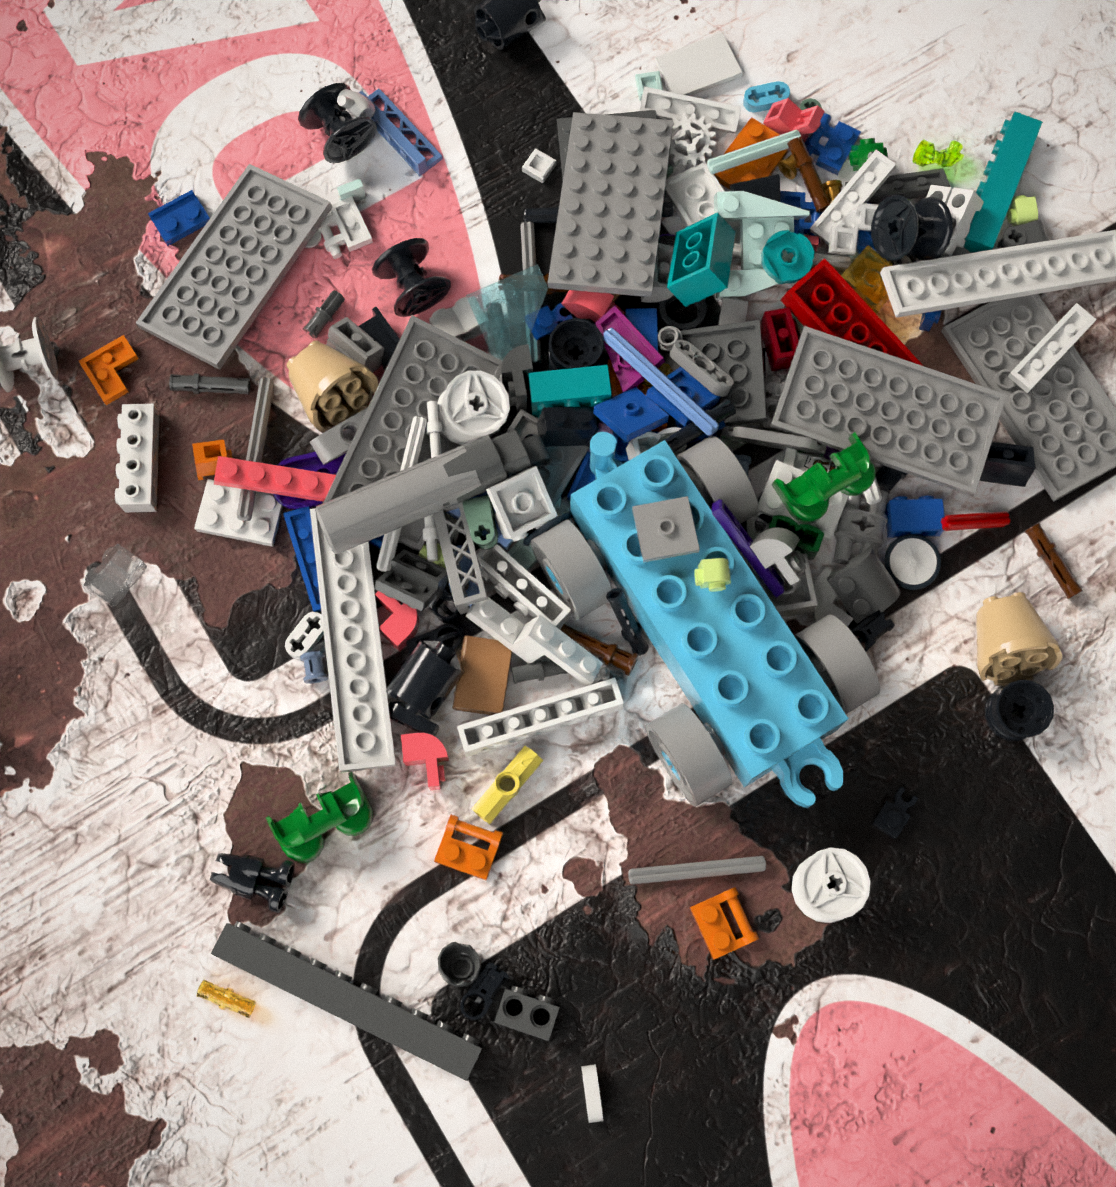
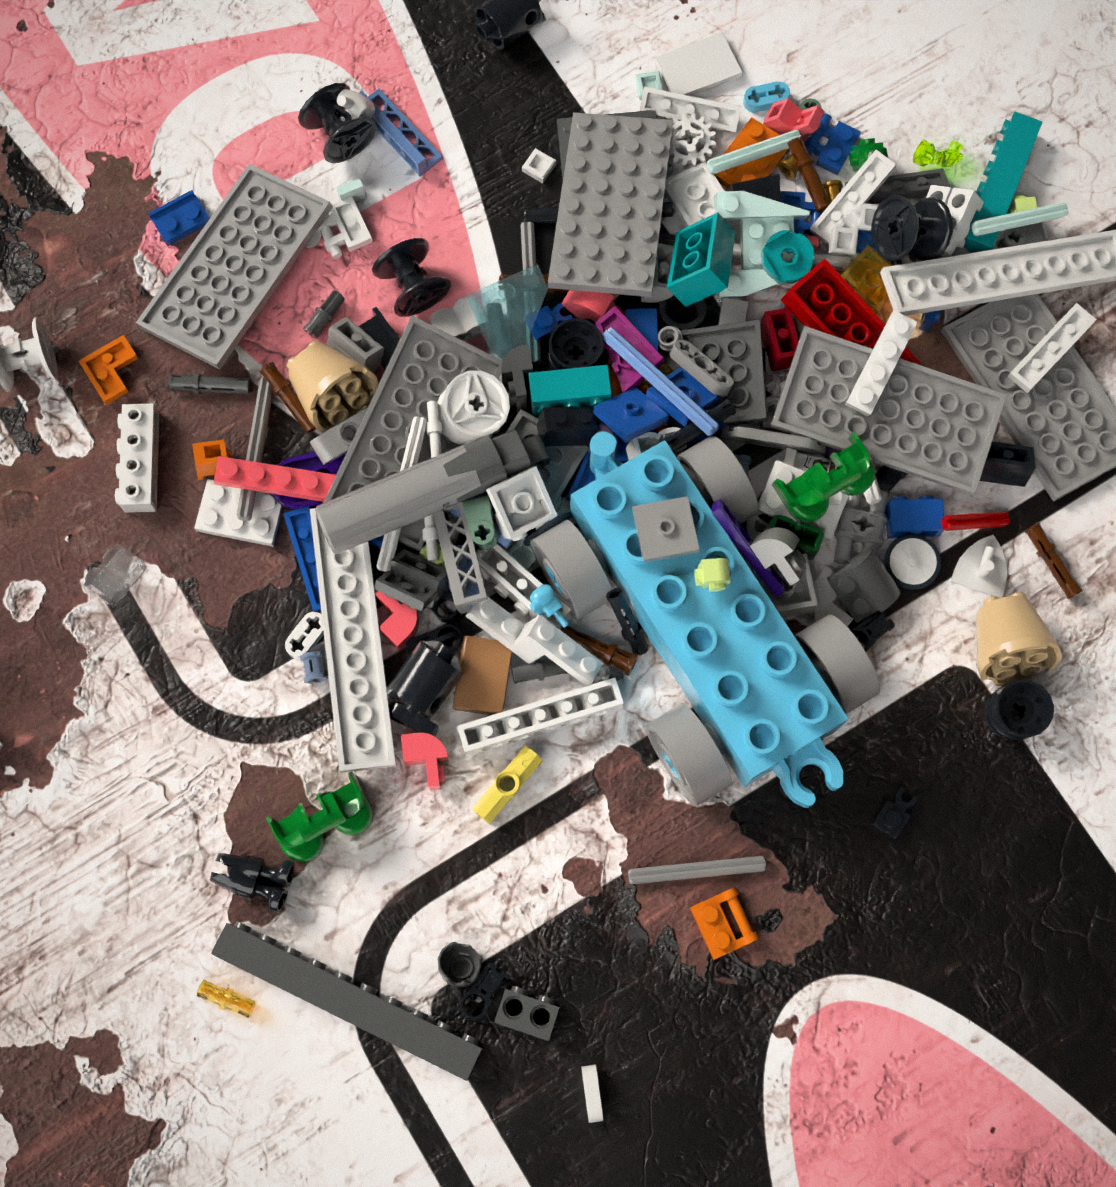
orange plate [434,814,503,881] -> none
white piece [792,848,870,923] -> none
none -> reddish brown pin [260,362,316,434]
none -> medium azure piece [530,584,569,628]
none -> white plate [845,310,917,417]
none -> white shield [950,535,1007,598]
none -> light aqua axle [971,202,1069,236]

